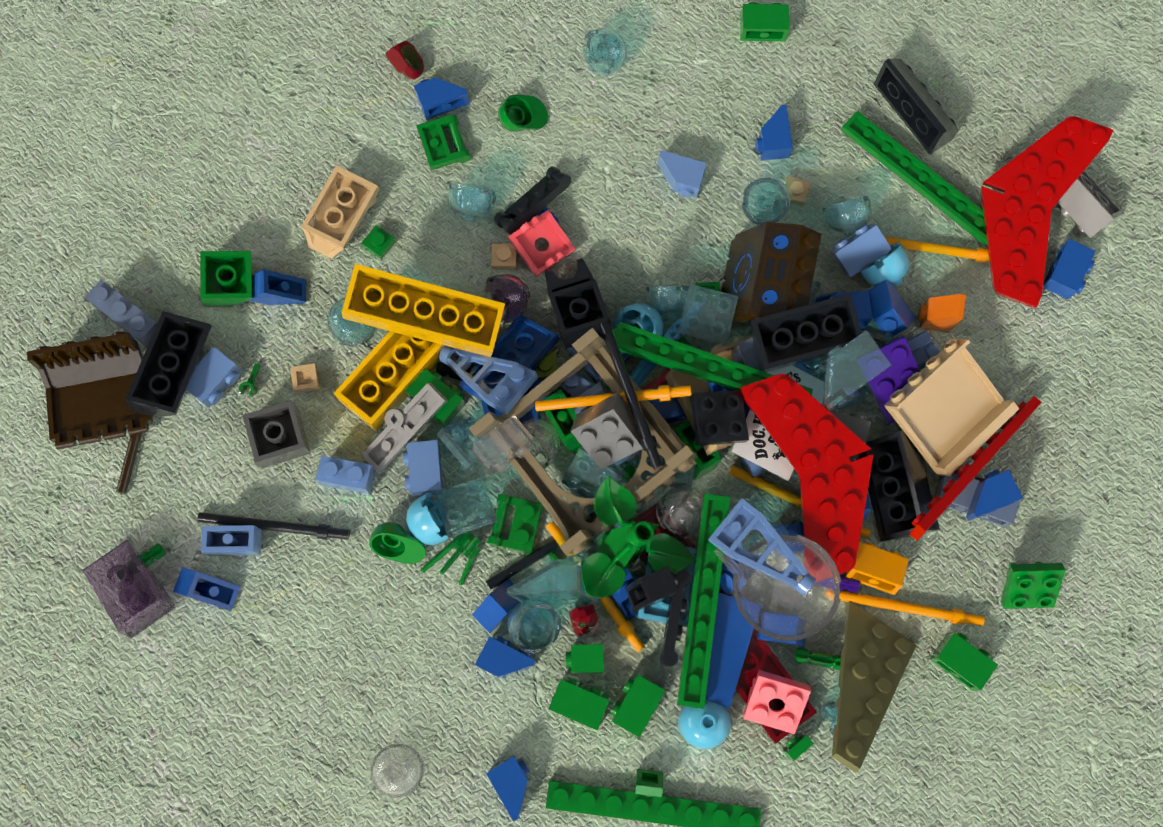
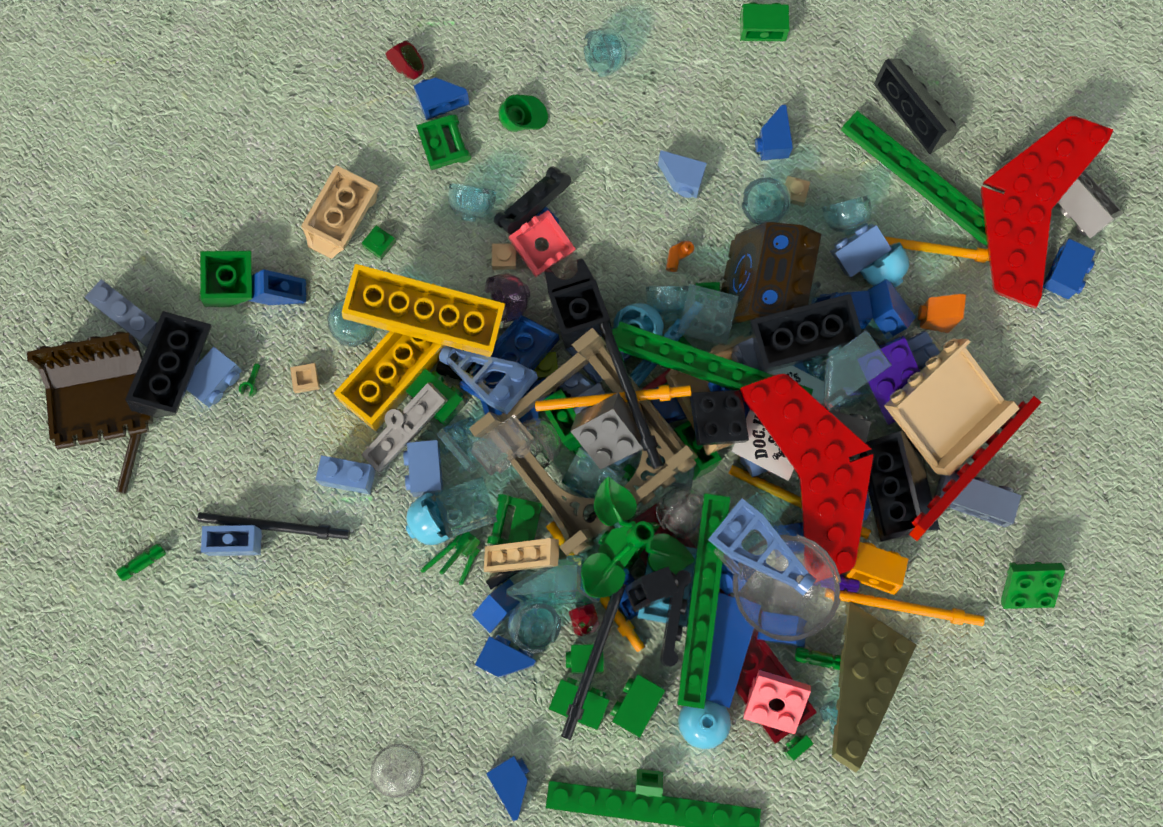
clear purple slope [82,540,176,638] -> none
blue slope [173,567,241,611] -> none
dark grey brick [242,400,311,469] -> none
green cap [369,522,426,564] -> none
green brick [930,632,998,691] -> none
blue slope [966,469,1023,521] -> none
none -> tan plate [484,538,559,573]
none -> black bar [561,584,626,740]
none -> orange arm [666,241,694,272]

